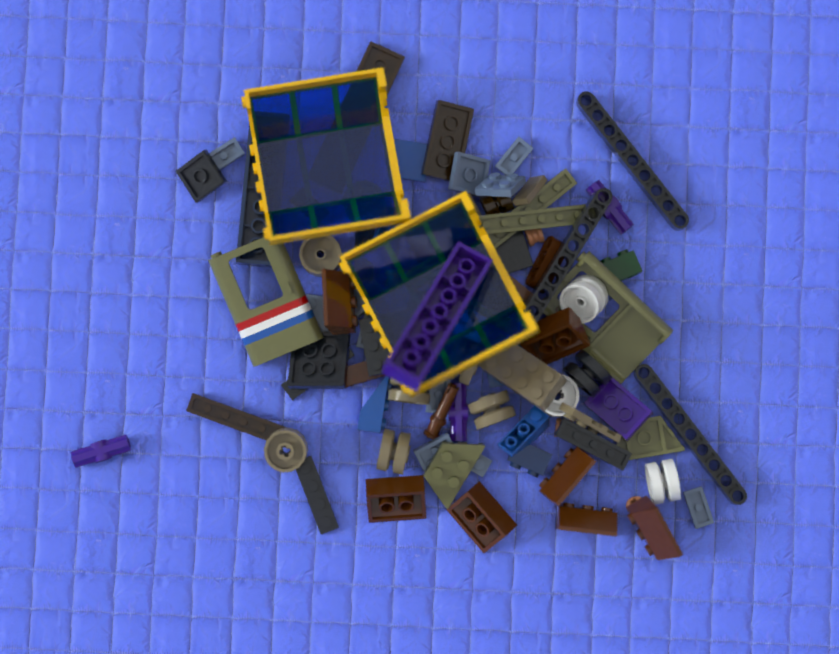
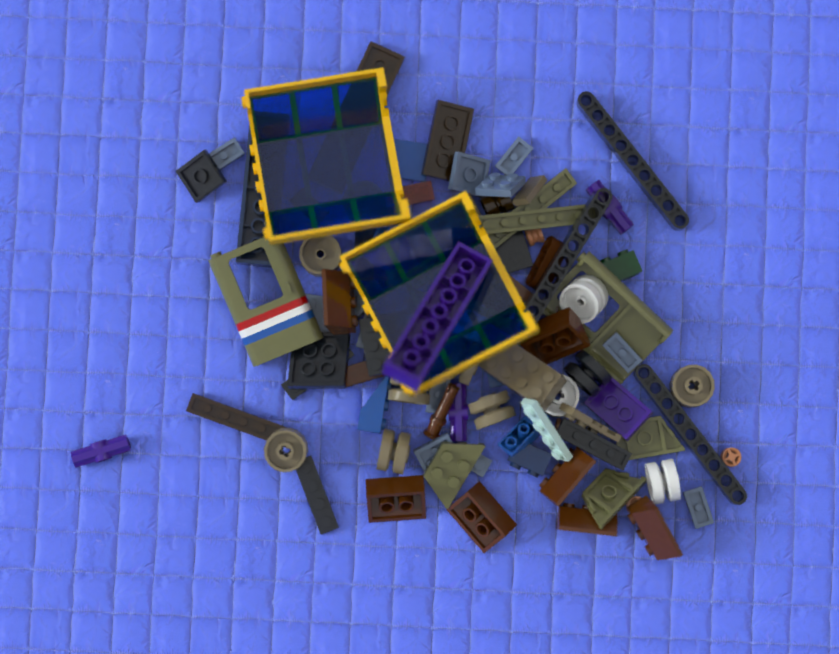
none -> clear red plate [402,181,435,205]
none -> light aqua plate [520,398,573,462]
none -> olive wing [582,468,647,530]
none -> sand blue plate [602,331,643,373]
none -> dark tan wheel [669,364,715,408]
none -> nougat wheel [720,447,741,467]

